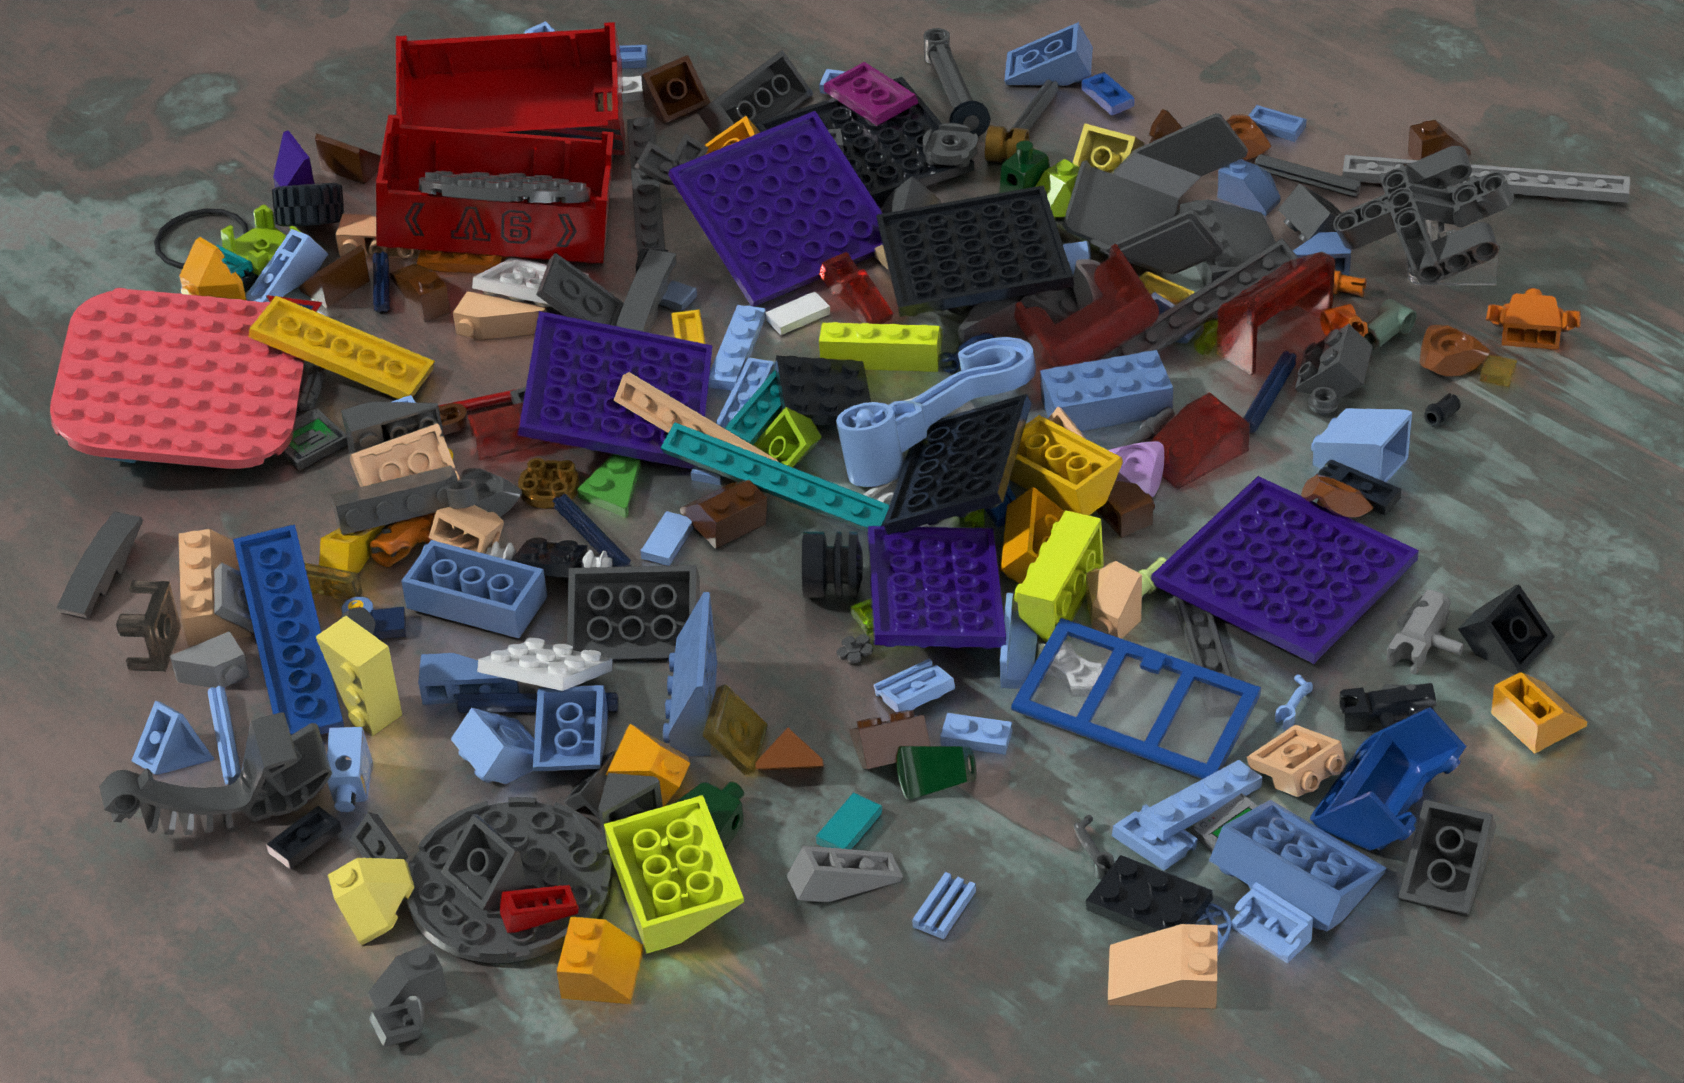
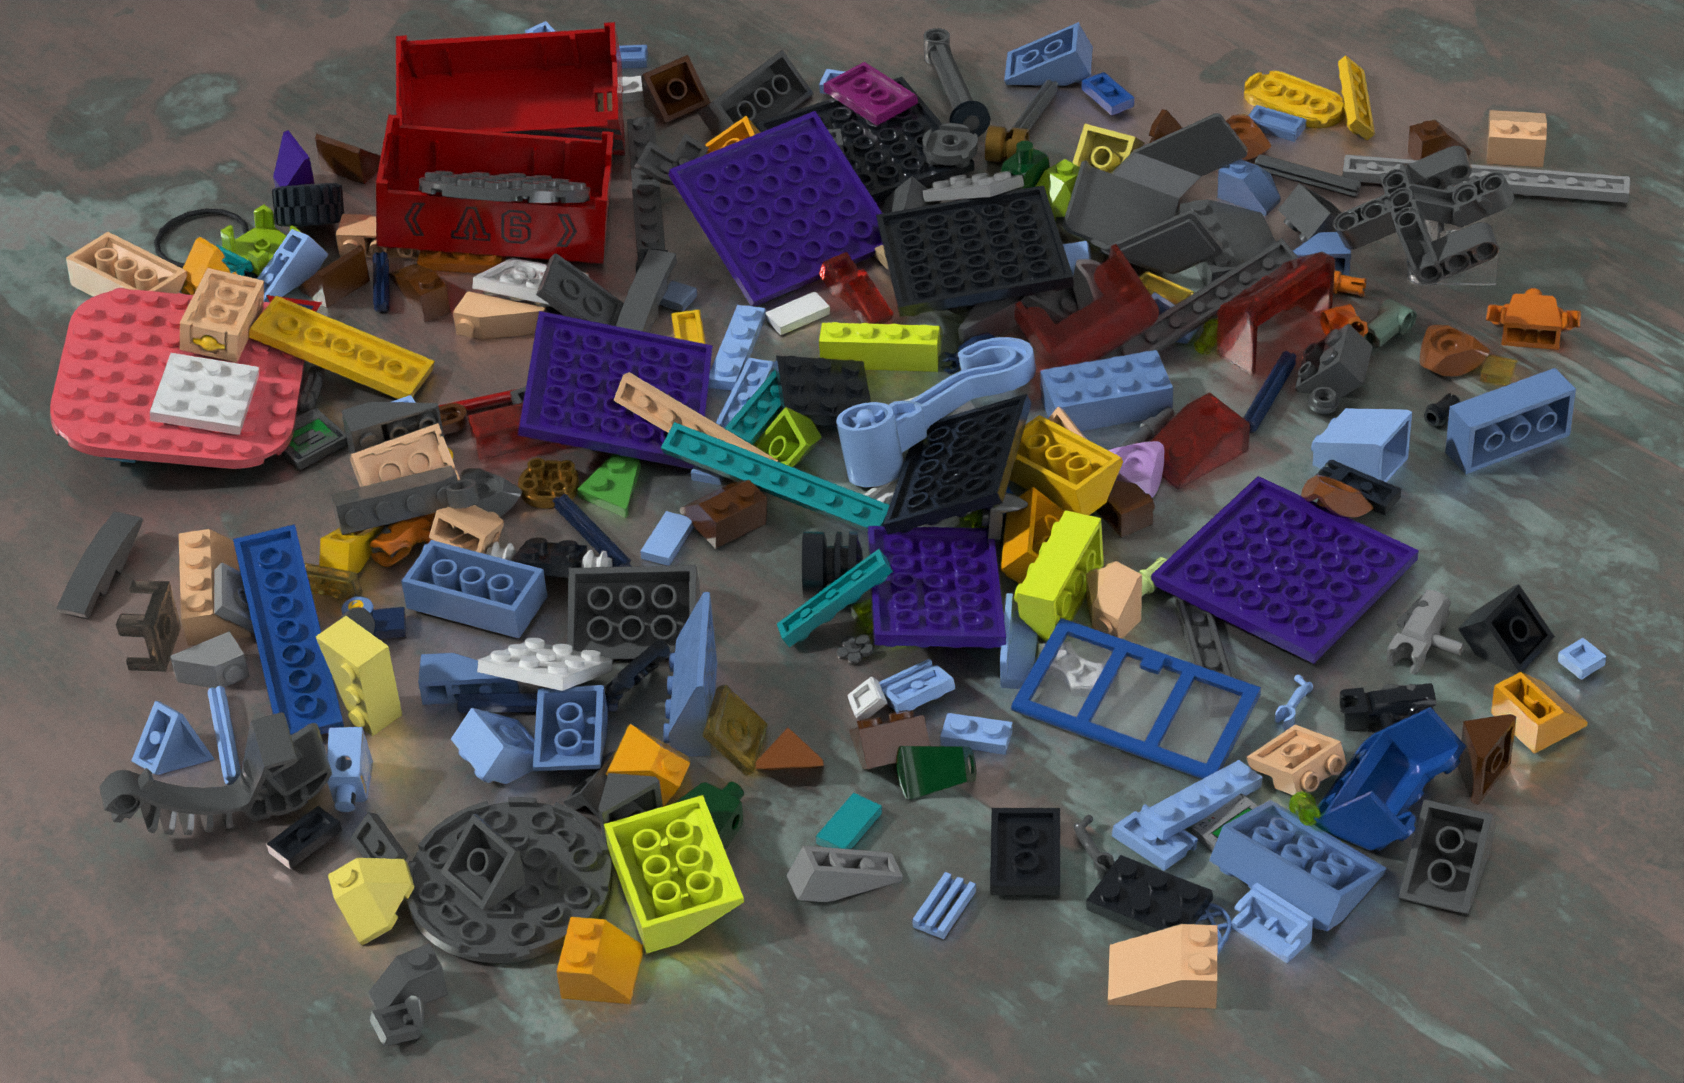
red slope [500,885,579,933] -> none
none -> light nougat slope [66,232,187,297]
none -> white plate [150,353,259,435]
none -> light nougat piece [180,268,264,363]
none -> black plate [604,640,670,704]
none -> teal plate [777,549,893,648]
none -> white tile [847,676,888,720]
none -> light grey plate [922,171,1024,202]
none -> dark grey plate [981,493,1028,539]
none -> black plate [990,808,1060,895]
none -> yellow tile [1244,71,1345,128]
none -> clear neon green pin [1289,791,1321,826]
none -> yellow plate [1338,55,1375,141]
none -> medium blue brick [1445,368,1576,474]
none -> reddish brown slope [1458,714,1517,805]
none -> light nougat slope [1487,110,1547,167]
none -> light blue plate [1558,638,1606,680]

